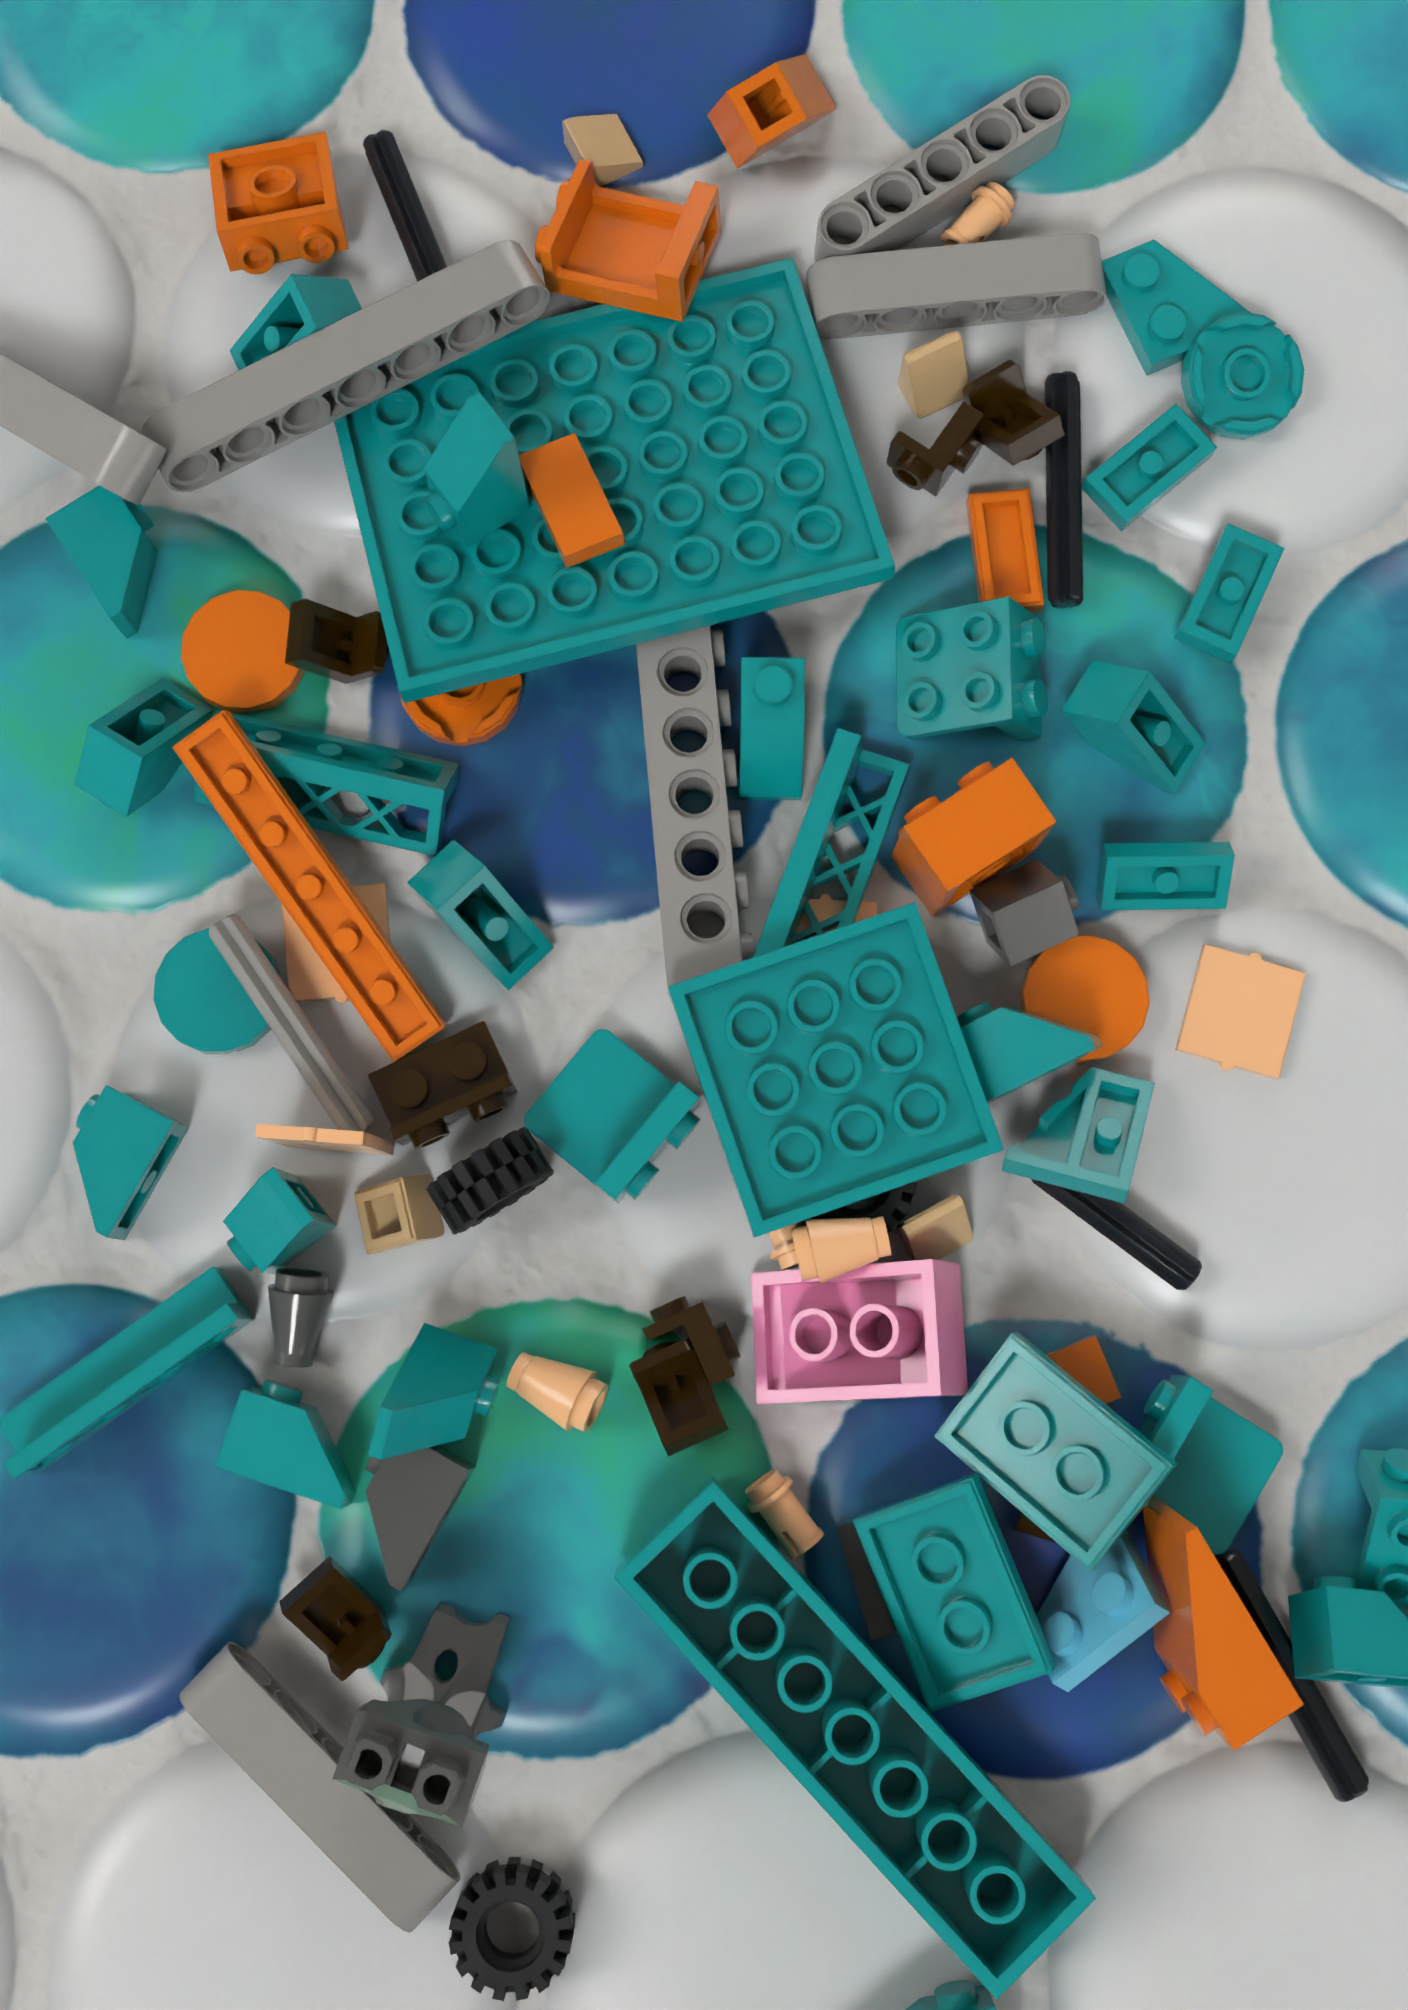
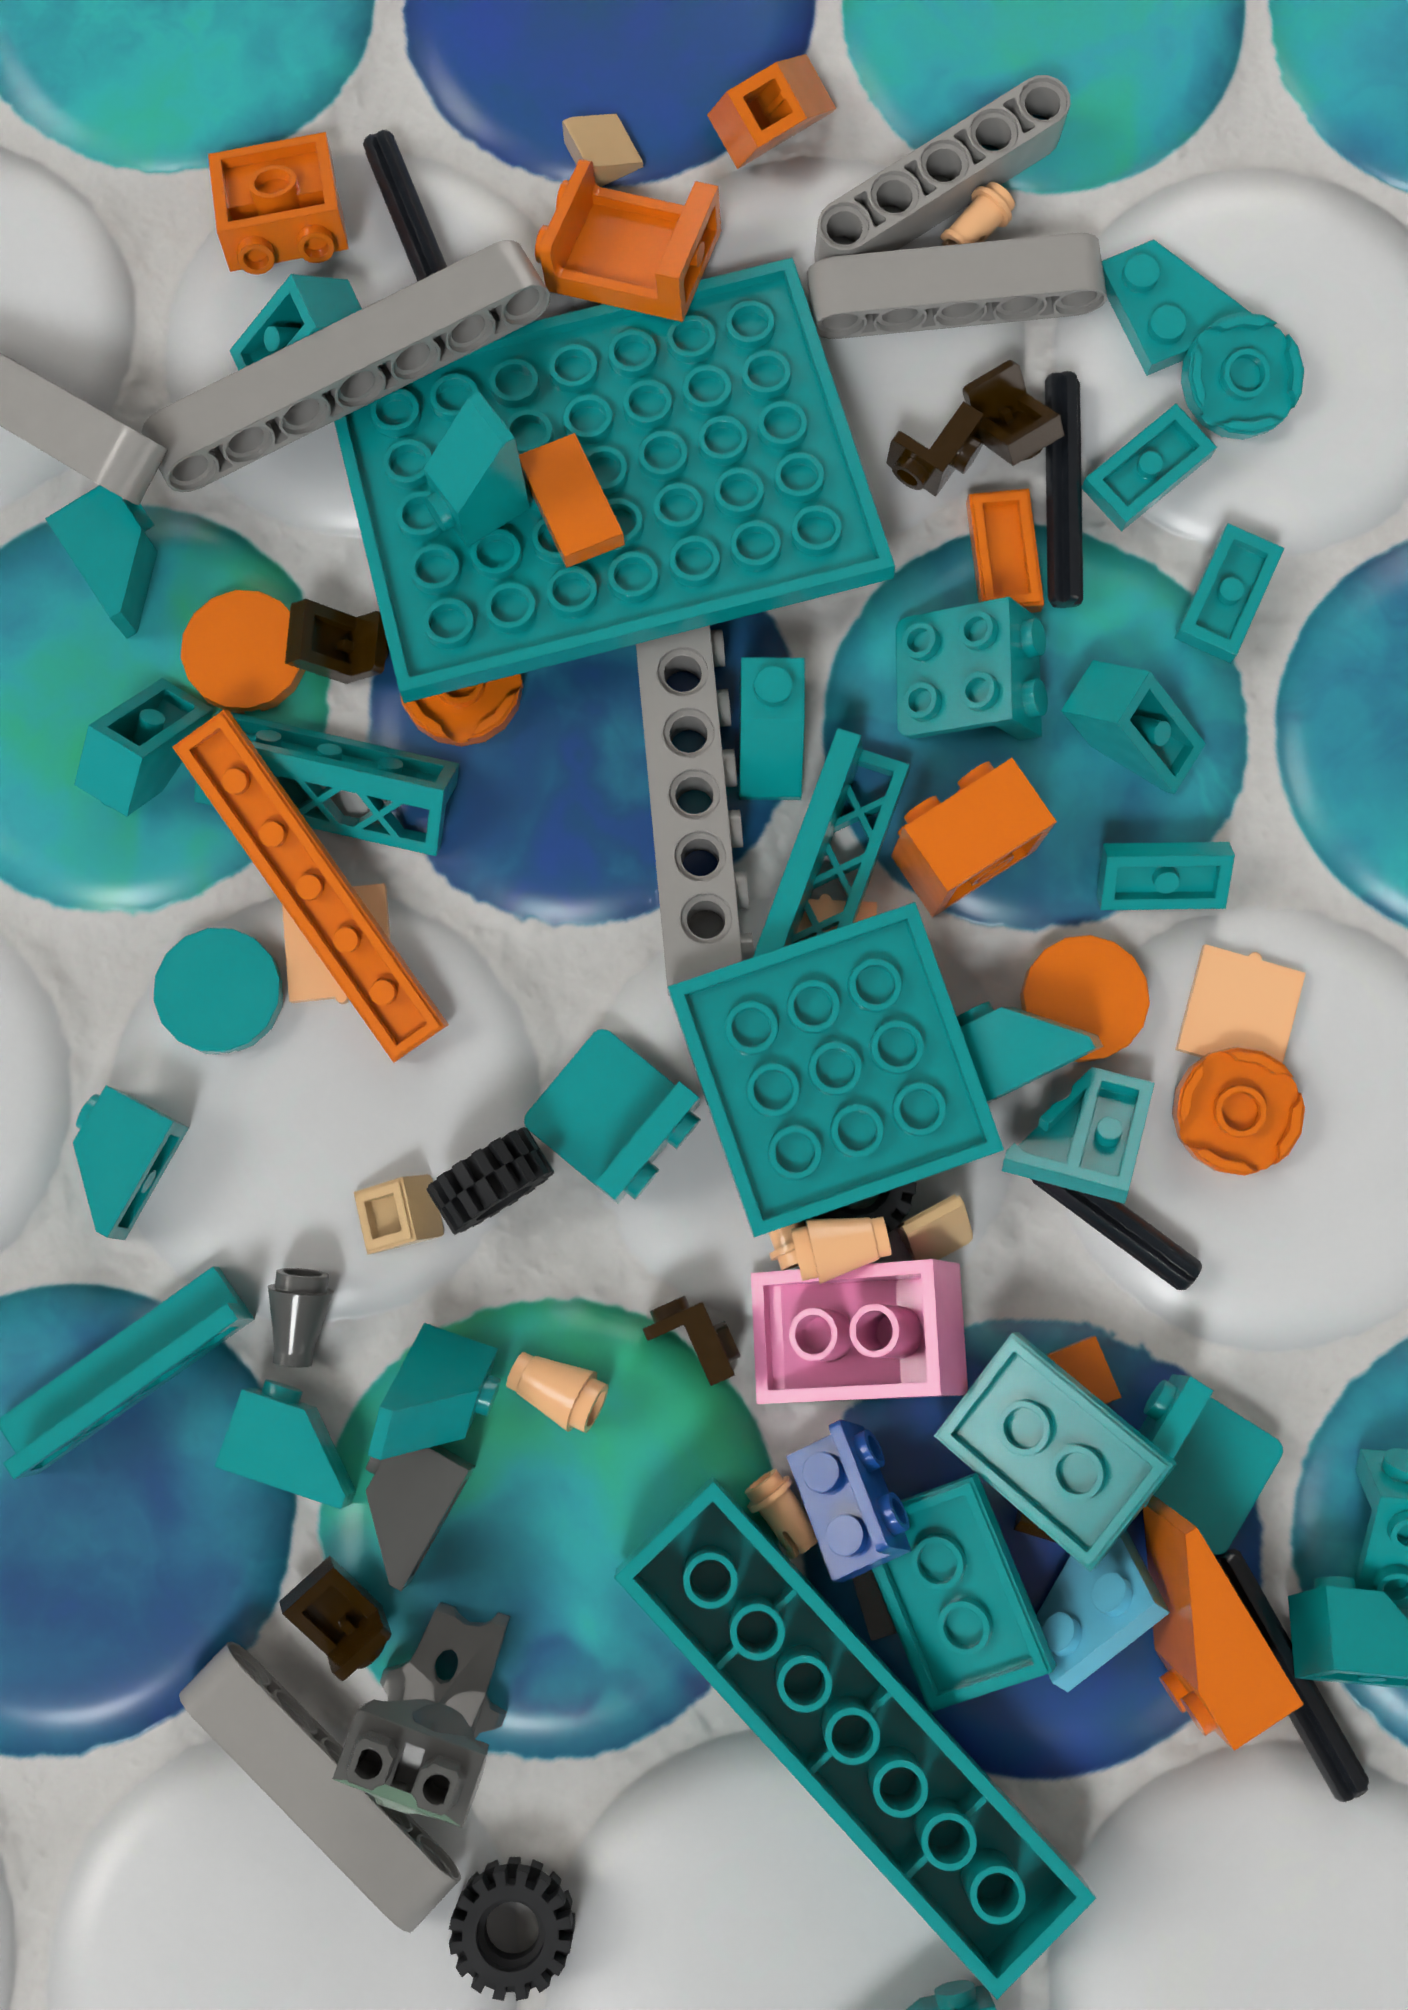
light grey axle [209,914,374,1131] -> none
teal slope [223,1167,336,1275] -> none
light nougat piece [255,1124,395,1155] -> none
dark brown bracket [368,1021,518,1150] -> none
teal slope [407,839,554,991] -> none
dark brown bracket [629,1338,729,1456] -> none
tan slope [897,331,969,419] -> none
dark grey brick [969,859,1079,967] -> none
none -> bracket [786,1419,912,1583]
none -> orange tile [1172,1047,1305,1176]

